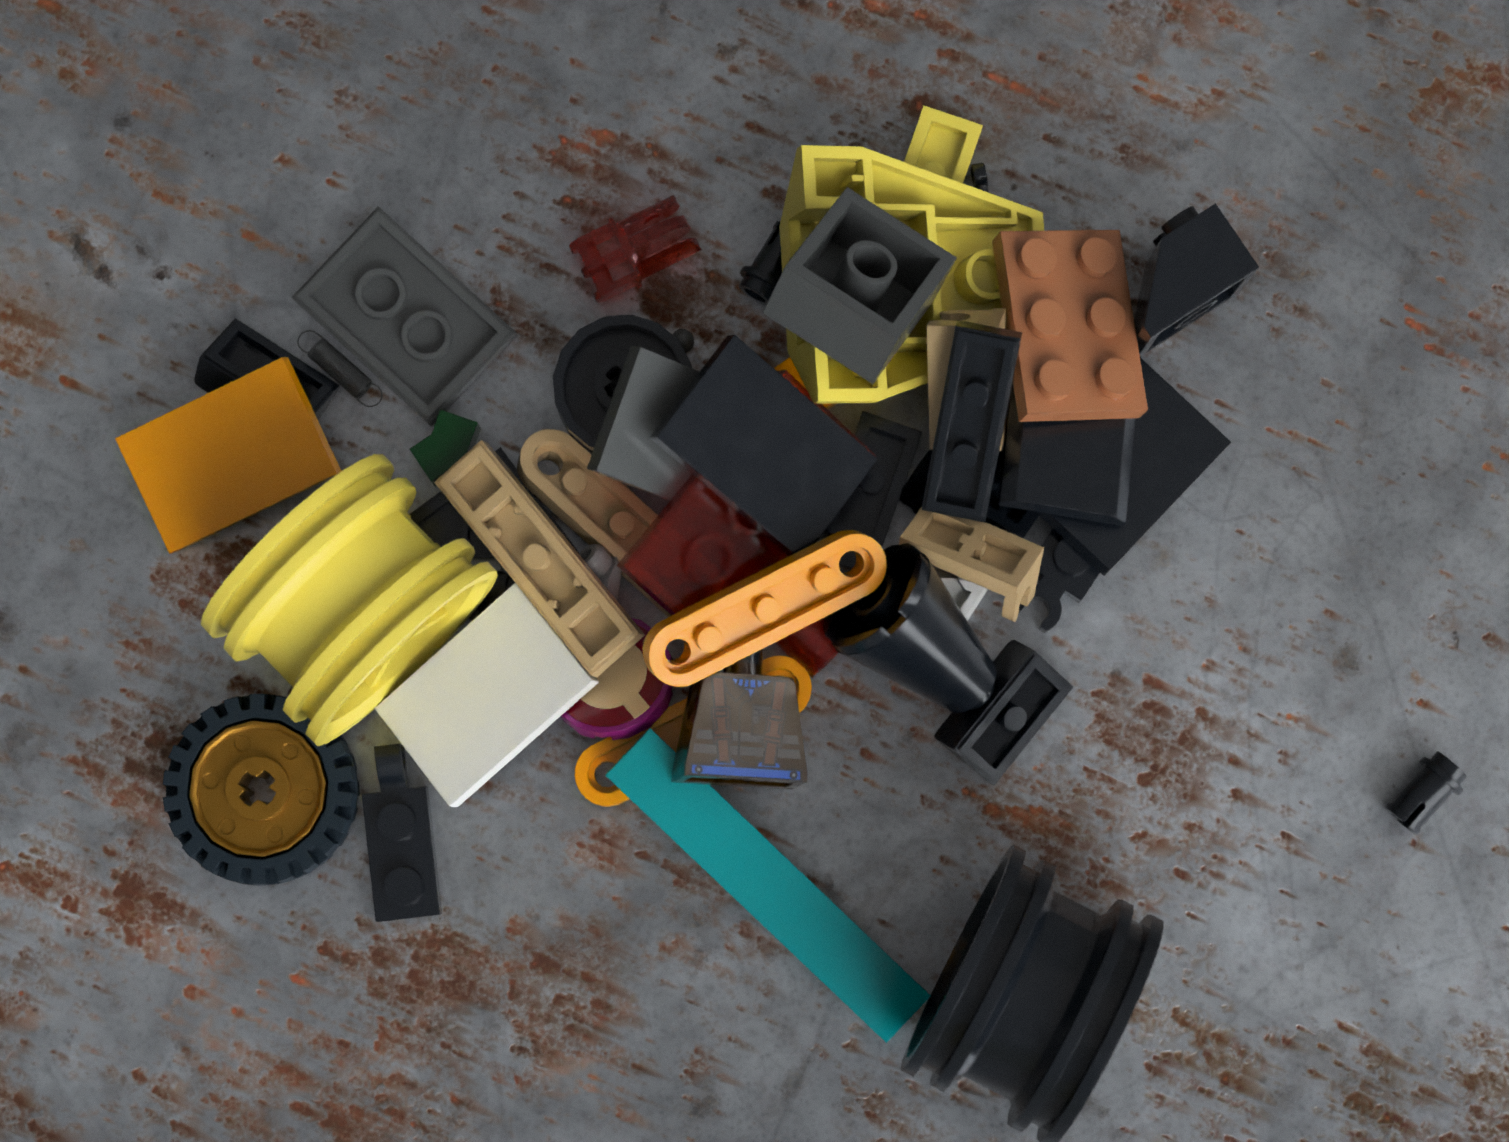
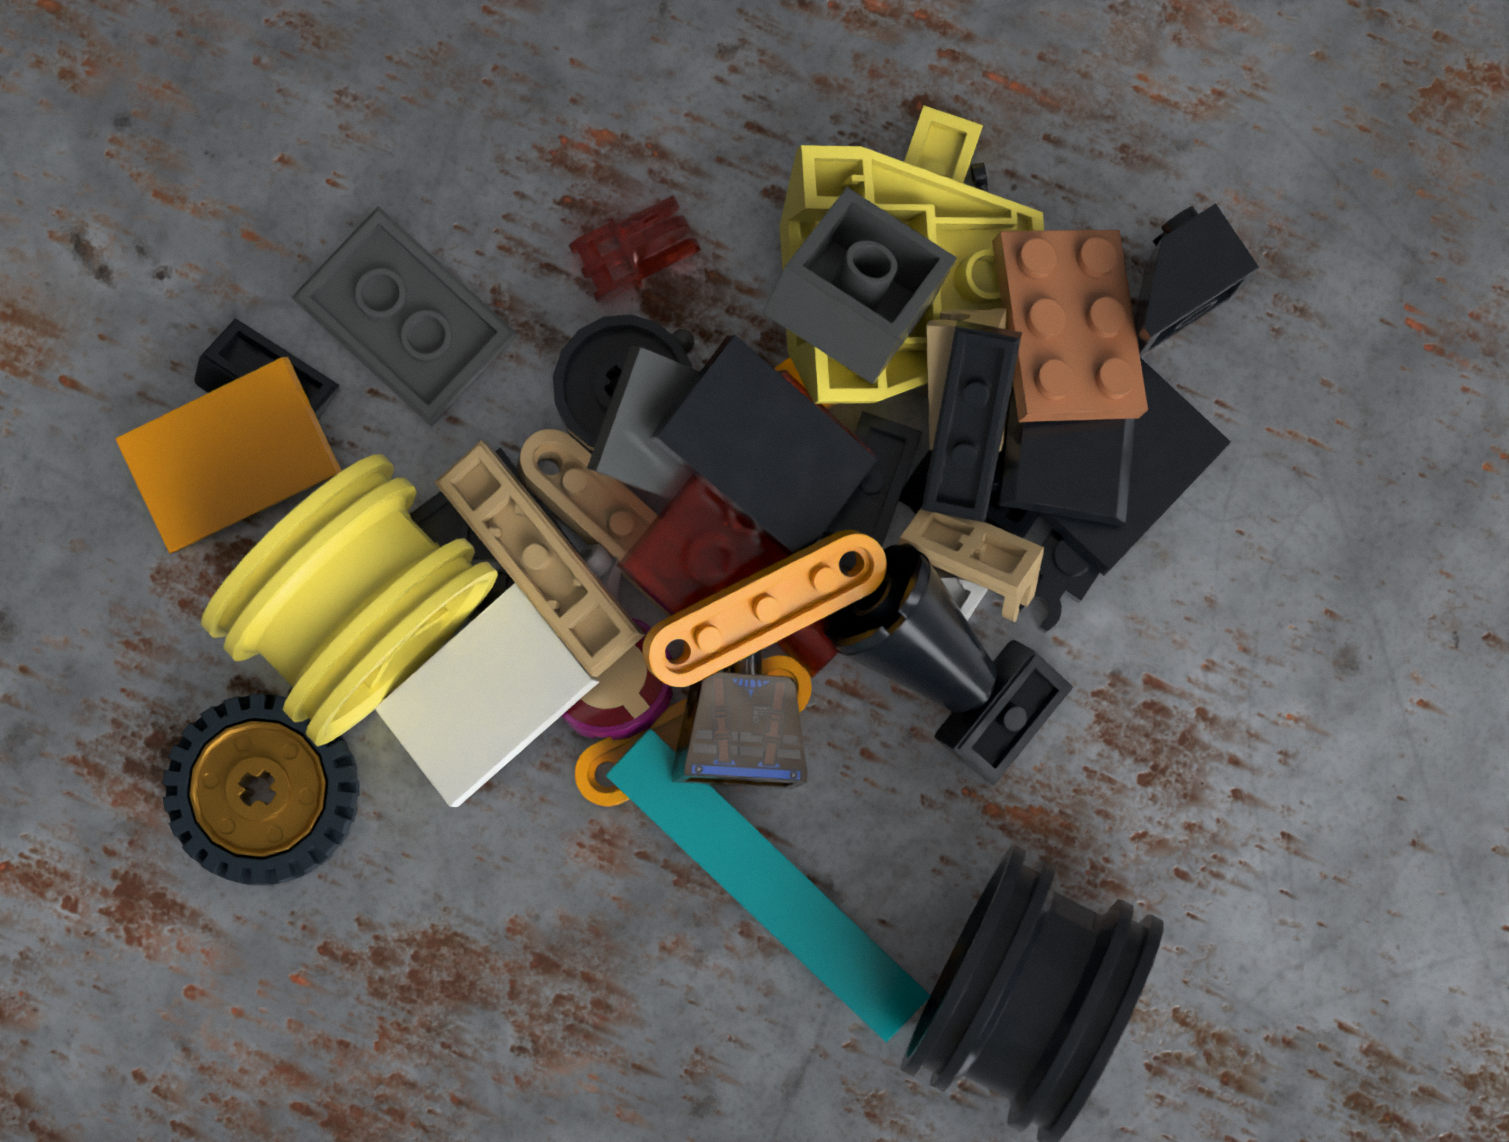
dark grey piece [297,330,383,407] -> none
black plate [362,743,442,922] -> none
dark green piece [410,409,481,487] -> none
black pin [739,221,782,305] -> none
black pin [1385,751,1467,835] -> none

